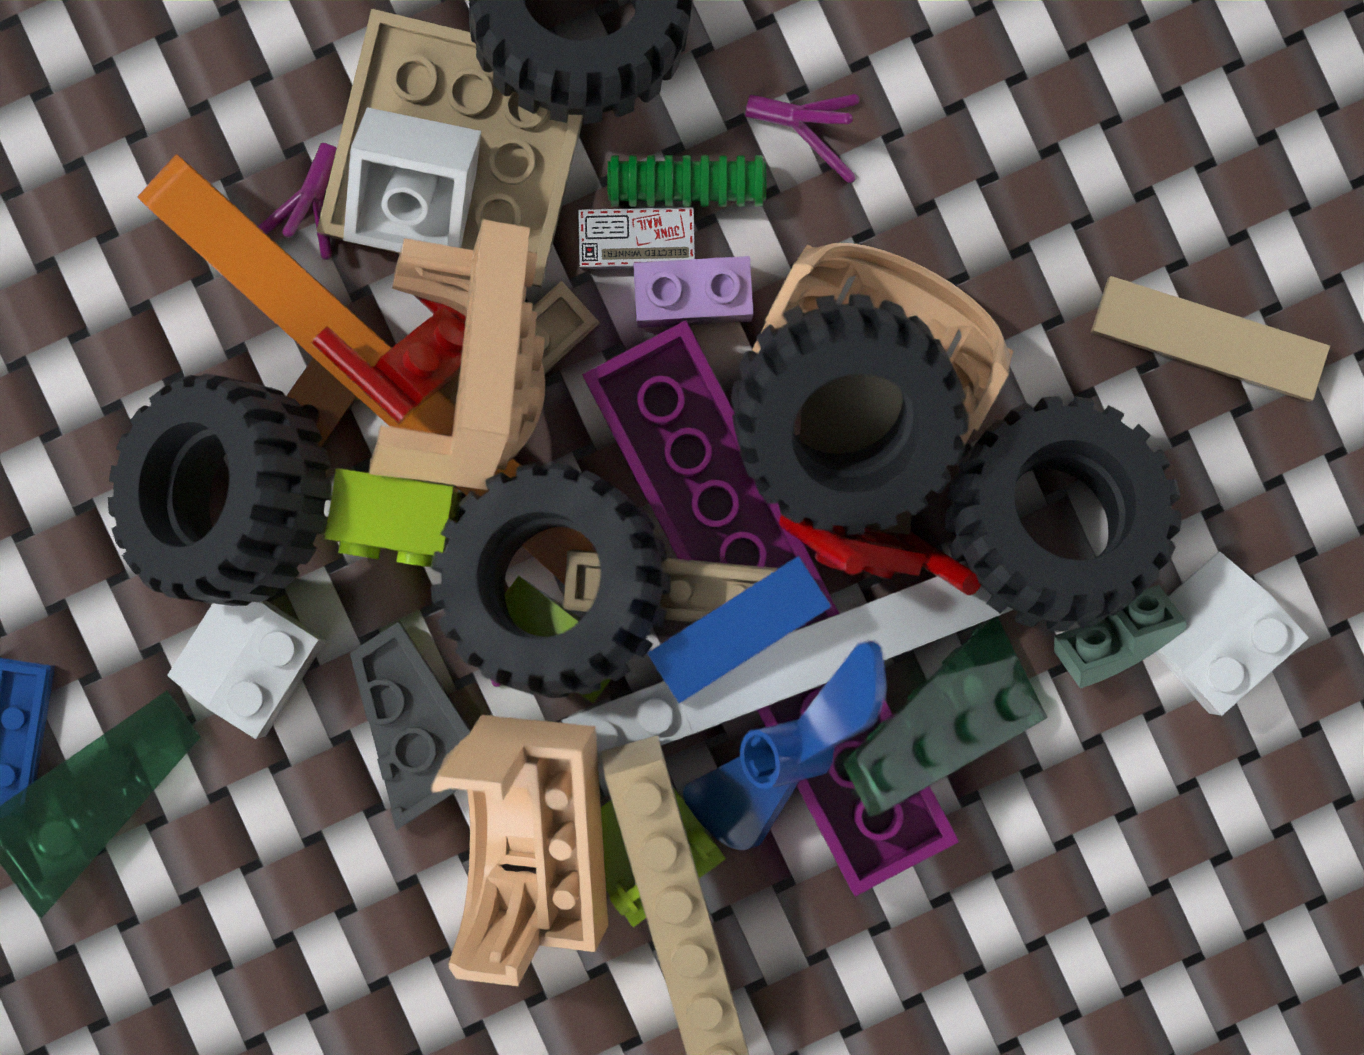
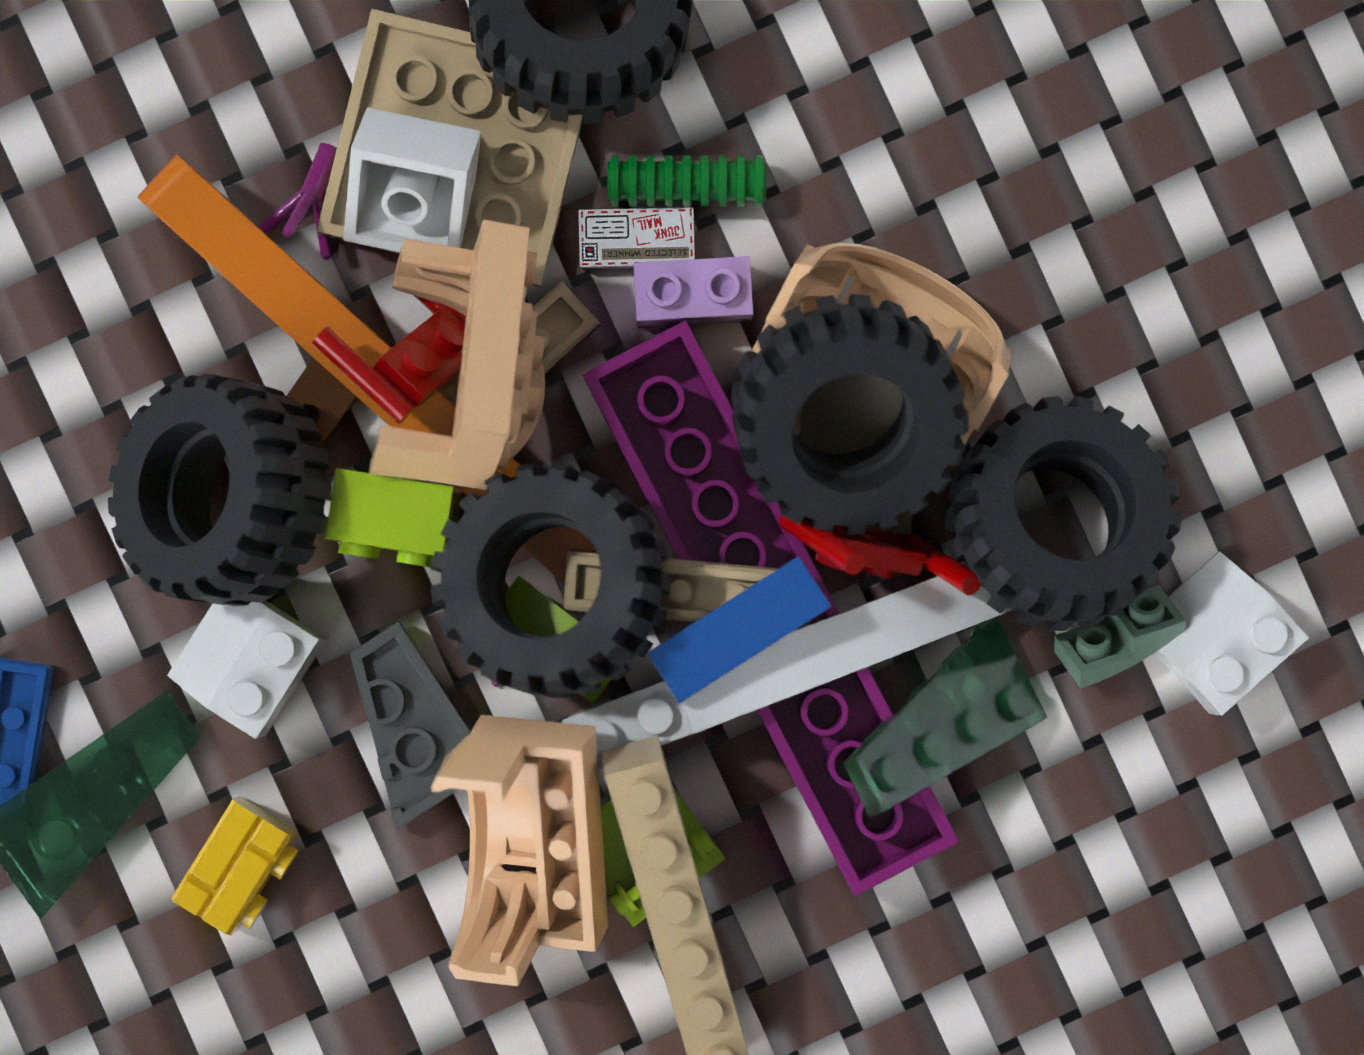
blue piece [683,640,885,850] -> none
magenta plant [745,94,860,183] -> none
tan tile [1091,276,1330,402] -> none
none -> yellow brick [171,796,299,936]

